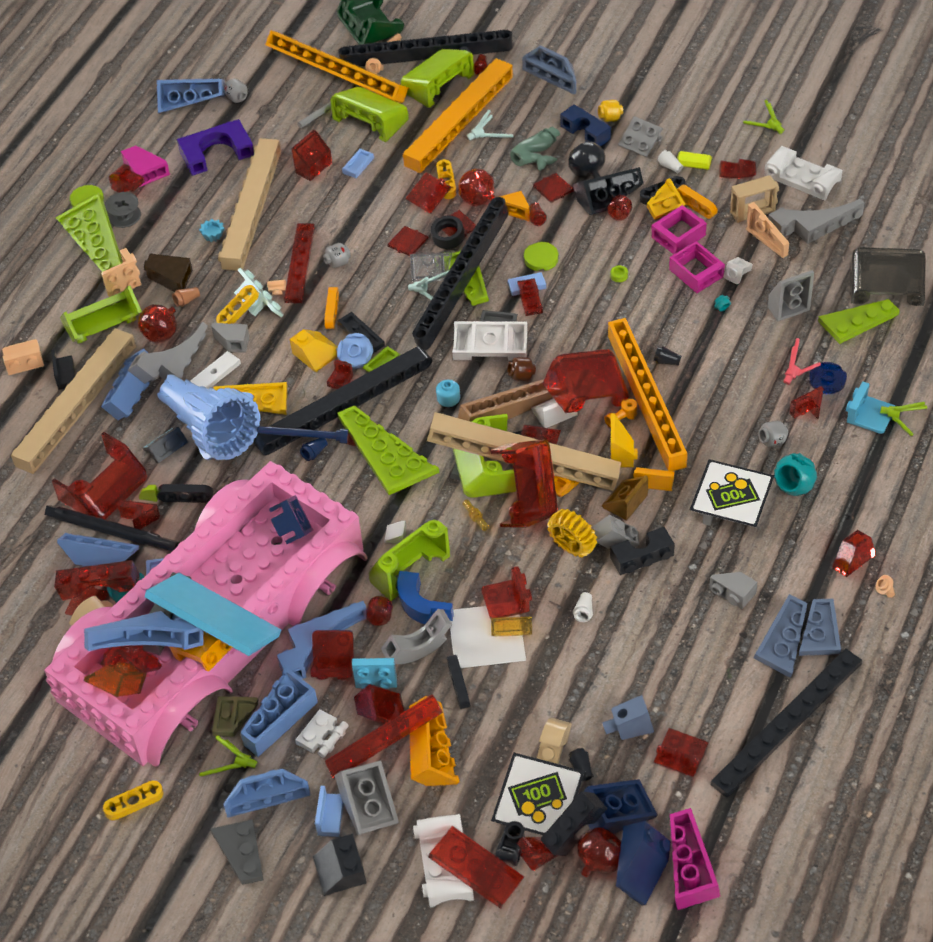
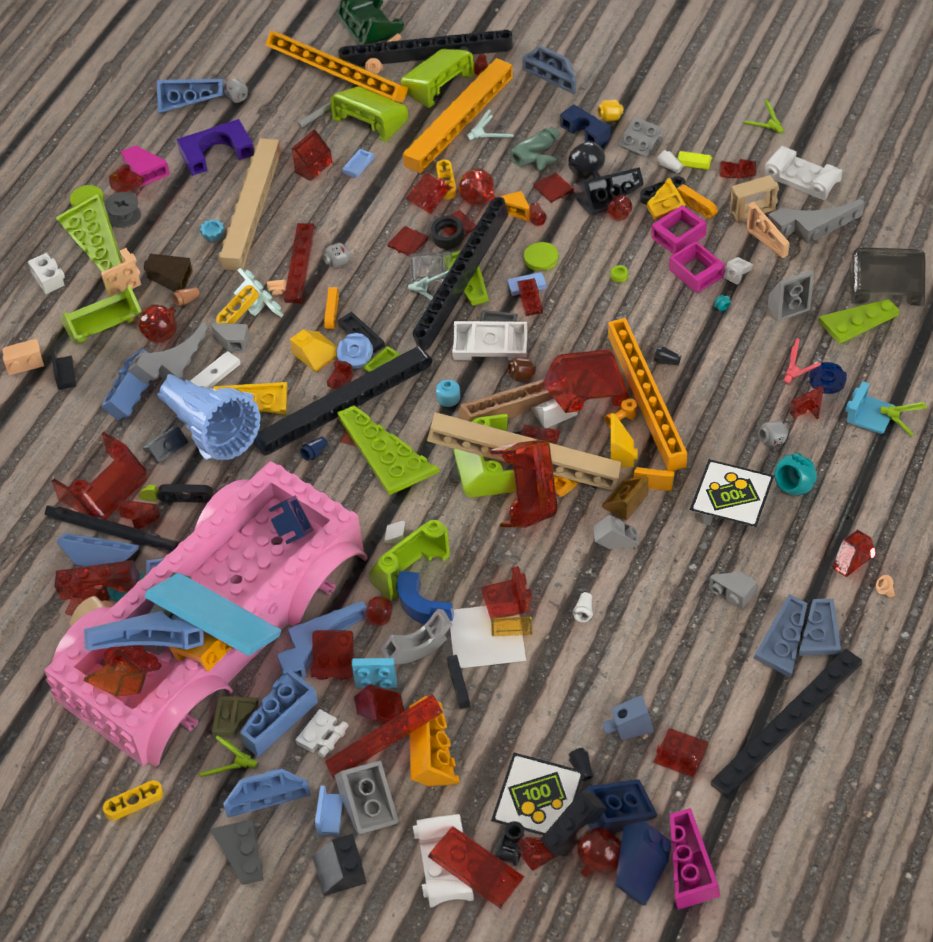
tan brick [11,328,136,474] -> none
dark blue piece [257,426,348,444] -> none
clear yellow bar [462,499,489,531] -> none
tan brick [537,718,572,764] -> none
yellow gear [547,509,597,558] -> none
black arch [610,527,675,575] -> none
none -> white brick [28,253,65,294]

